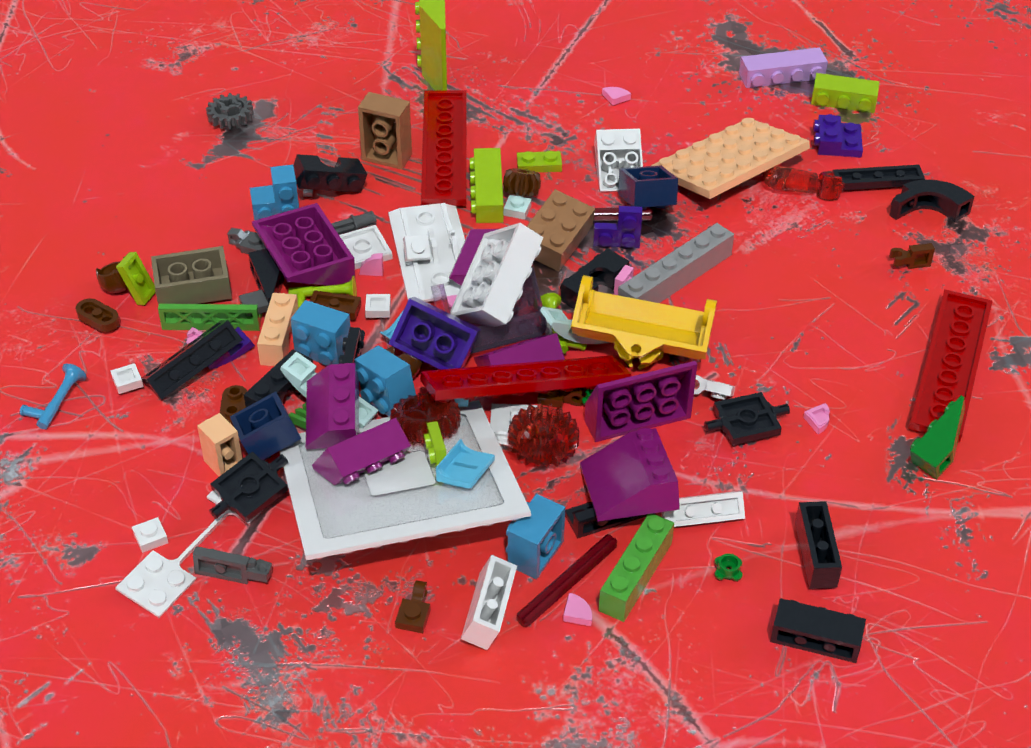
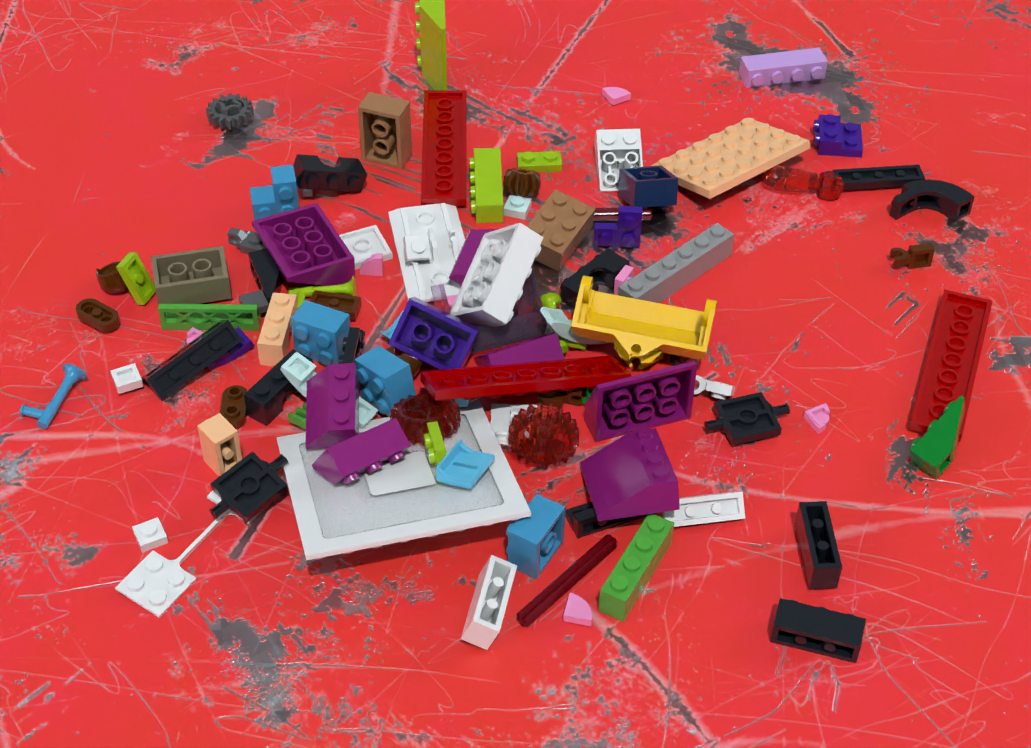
dark grey hinge [193,546,272,584] -> none
dark blue brick [230,392,301,461] -> none
dark grey axle [331,211,377,235] -> none
white plate [365,294,391,318] -> none
reddish brown plate [395,580,431,633] -> none
green plate [715,554,743,581] -> none
lime brick [811,73,880,113] -> none

